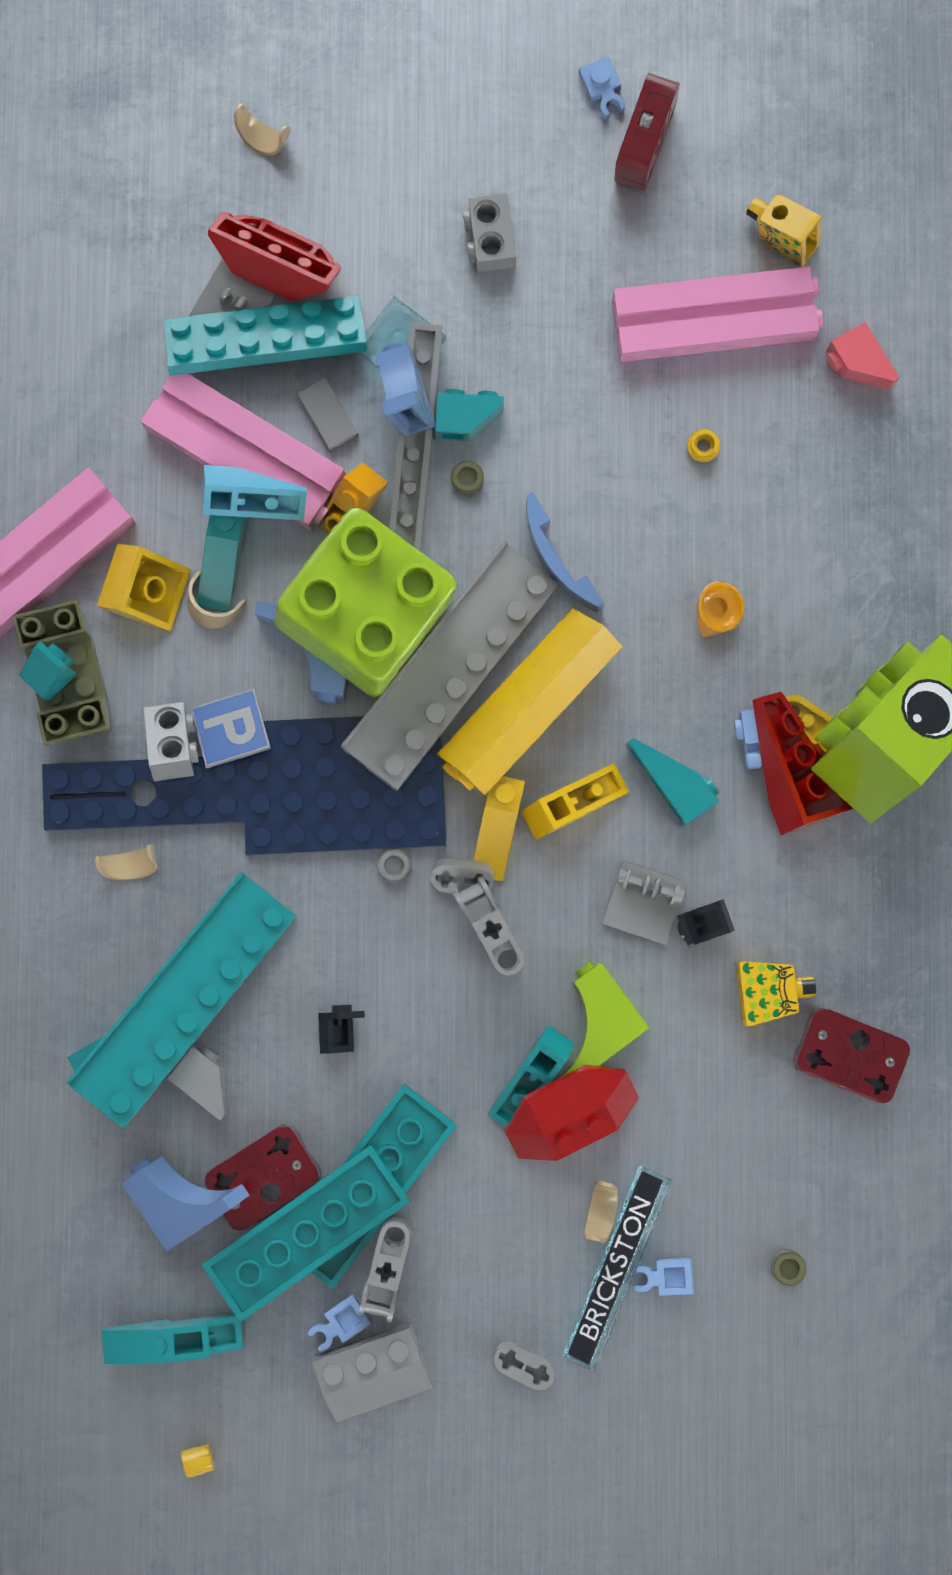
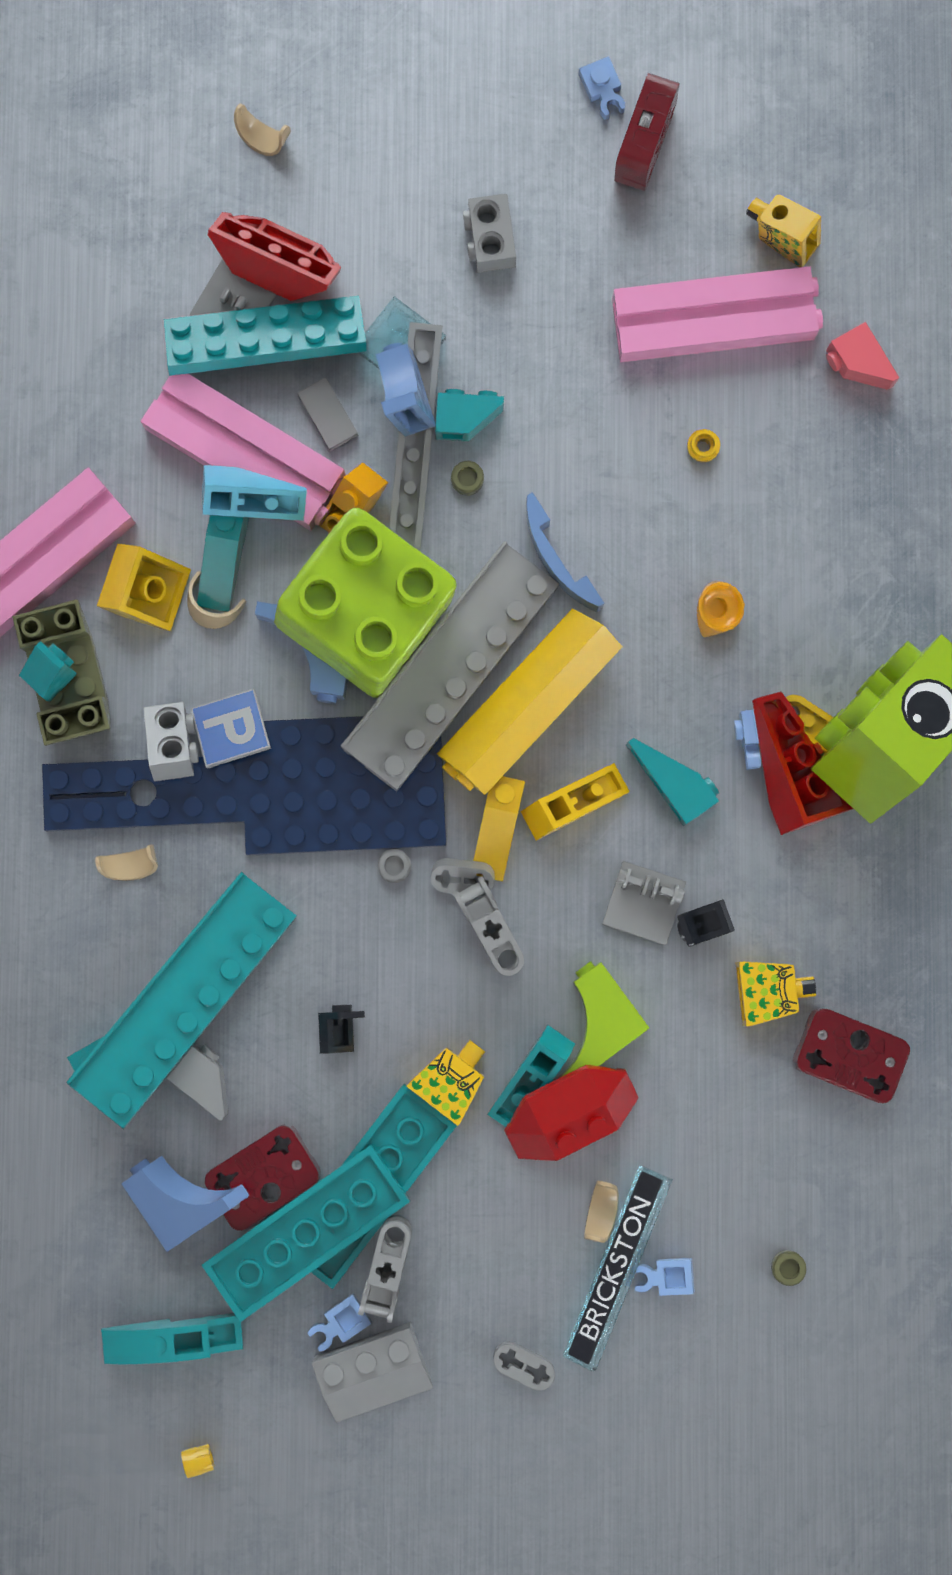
none -> yellow torso [406,1040,485,1126]

